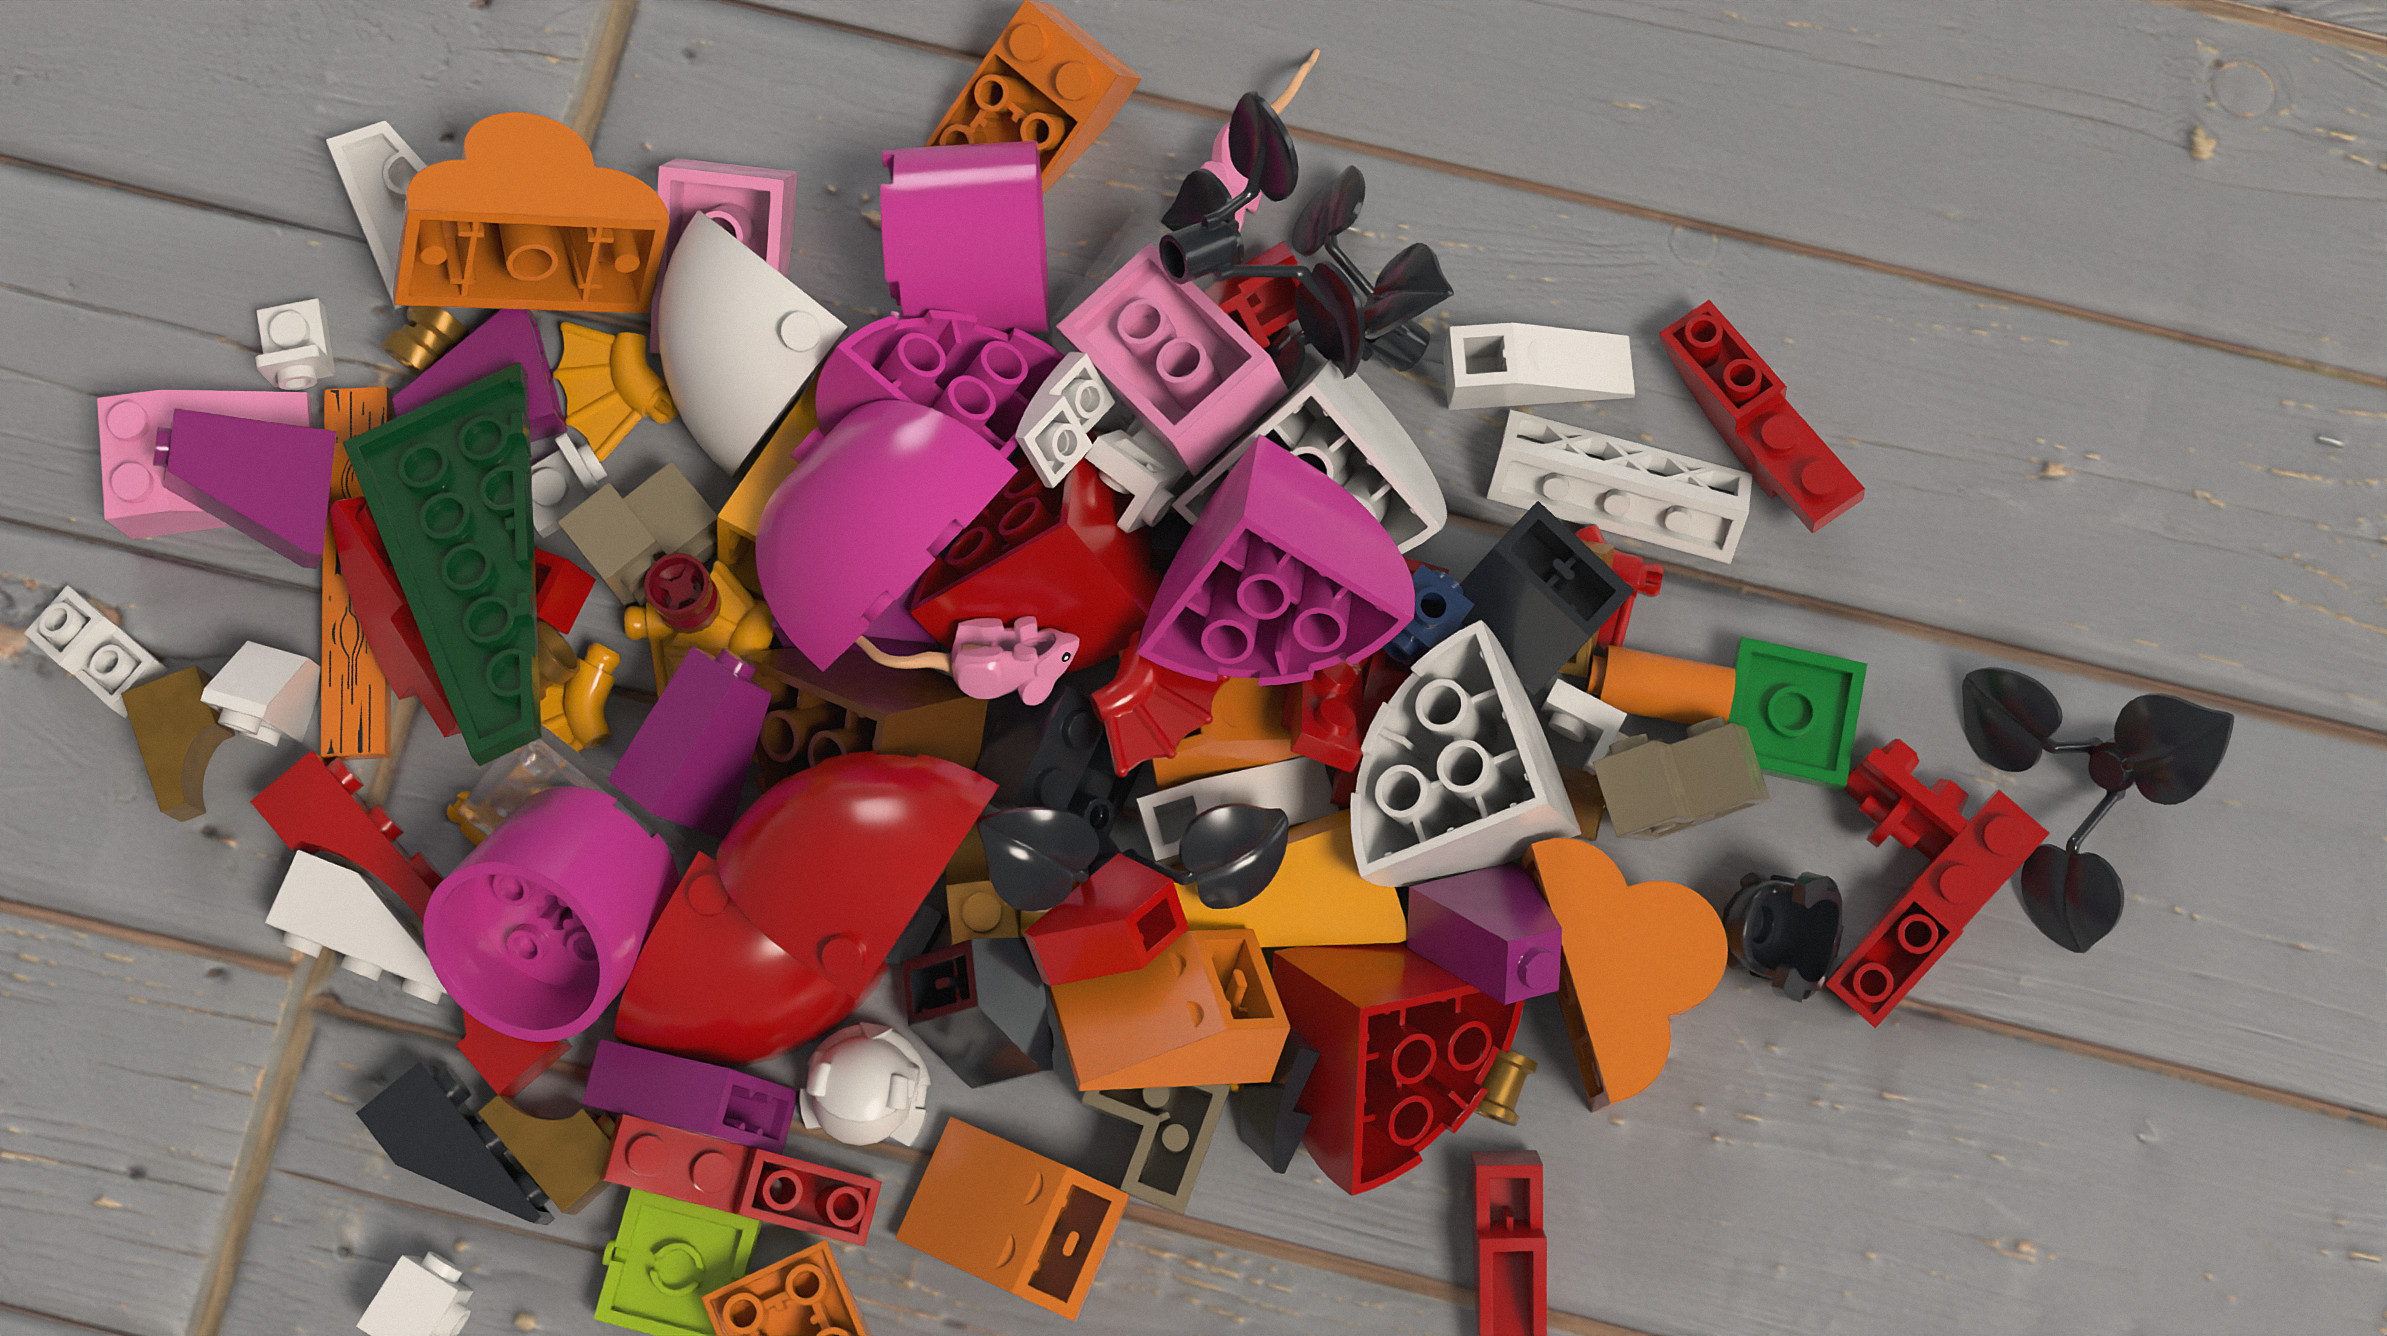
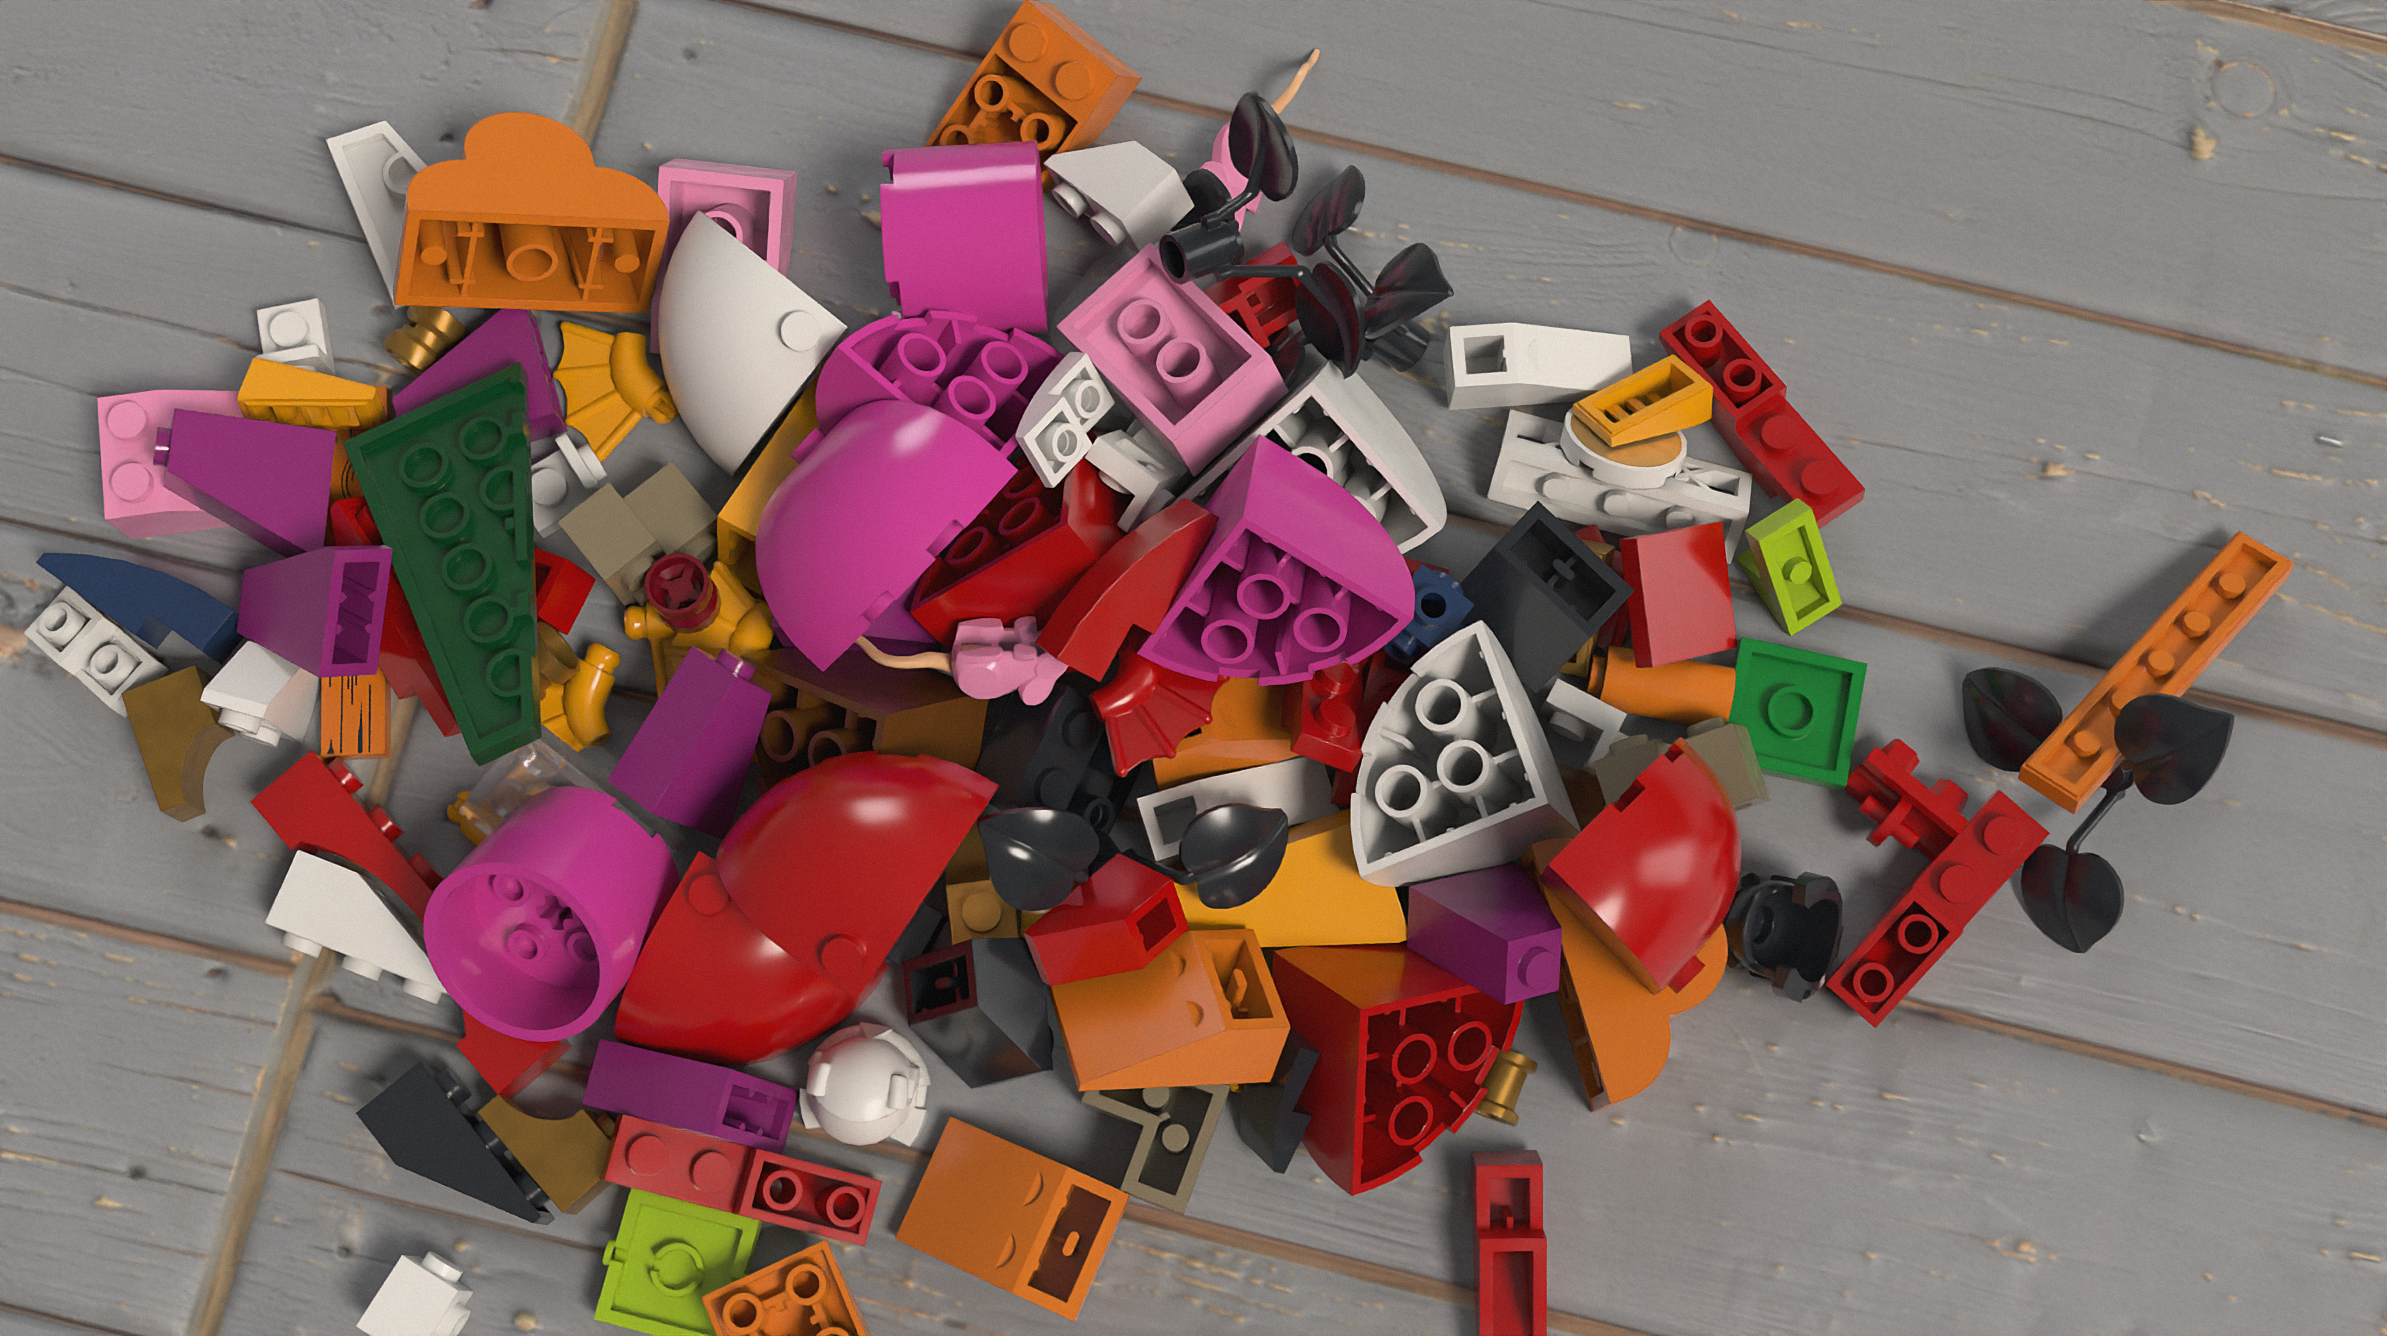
none -> dark blue slope [36,553,244,665]
none -> light orange slope [237,357,387,429]
none -> magenta slope [237,545,393,678]
none -> red slope [1035,498,1220,682]
none -> white slope [1044,141,1194,254]
none -> red brick [1538,737,1742,995]
none -> tile [1560,406,1687,490]
none -> light orange slope [1573,354,1713,447]
none -> tile [1619,521,1737,668]
none -> lime slope [1737,498,1842,636]
none -> orange tile [2018,531,2294,815]

